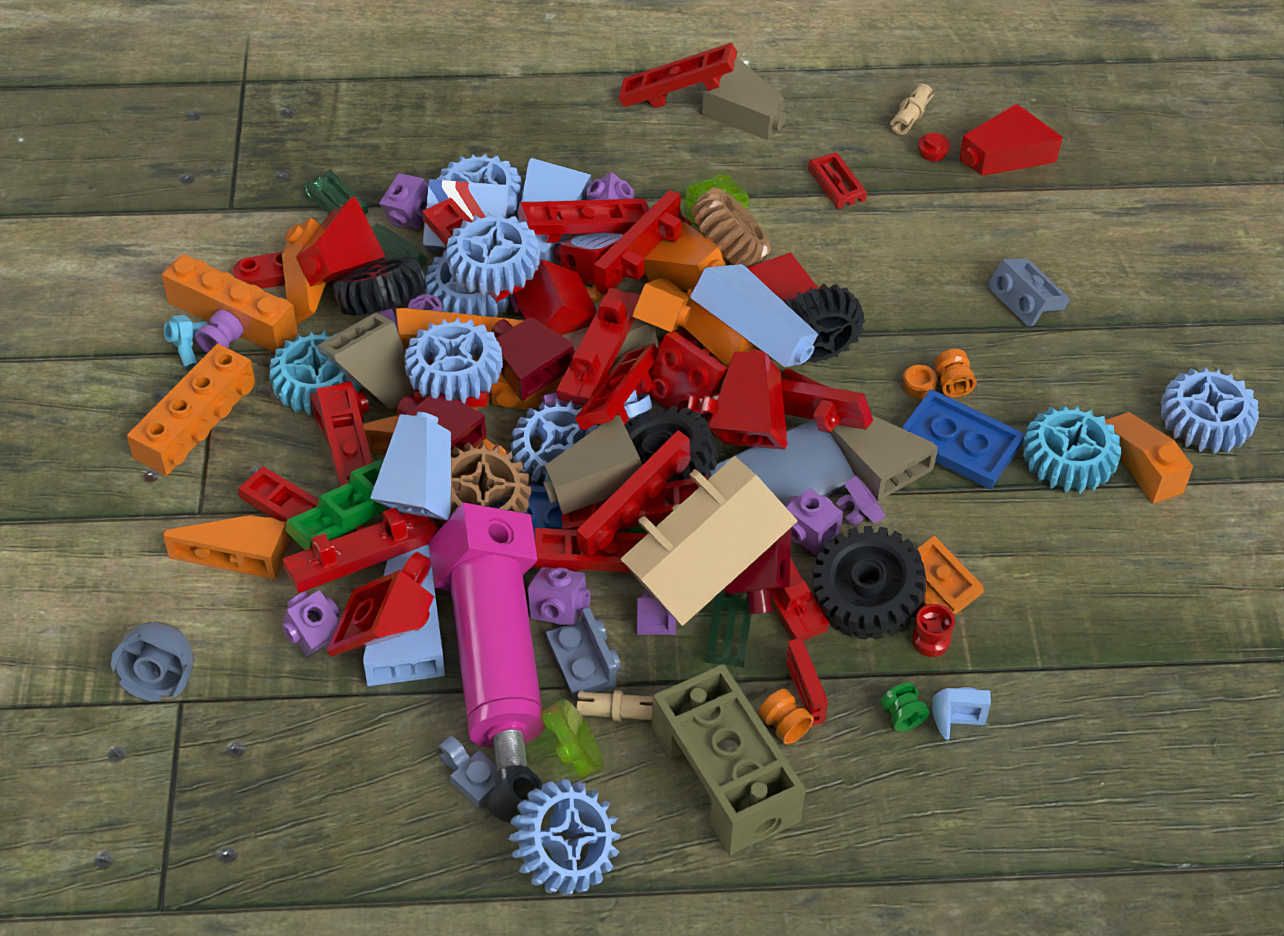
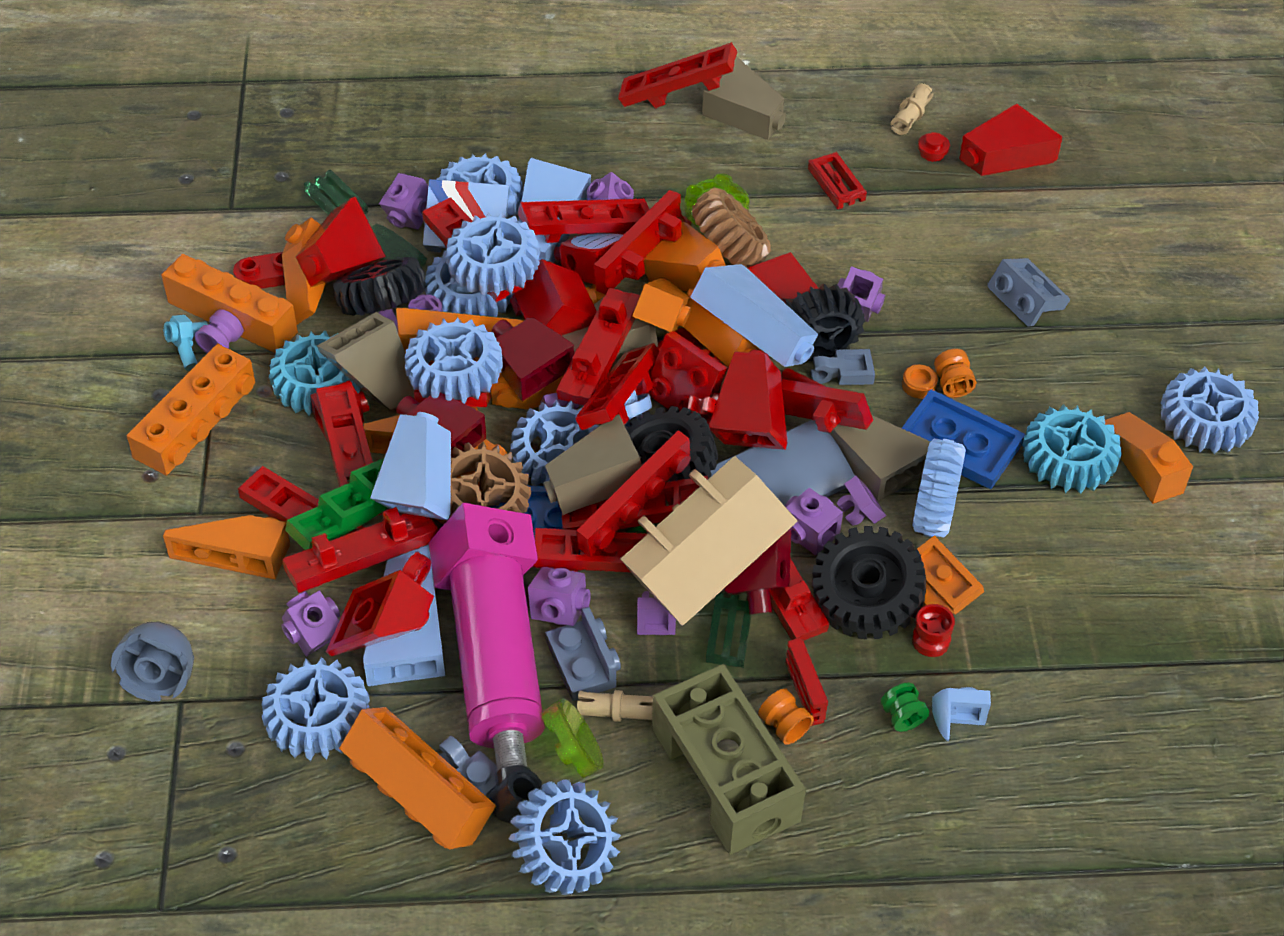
none -> light blue gear [262,657,370,761]
none -> orange brick [339,707,496,850]
none -> sand blue plate [811,349,875,385]
none -> medium lavender brick [837,266,886,322]
none -> light blue gear [912,438,966,538]

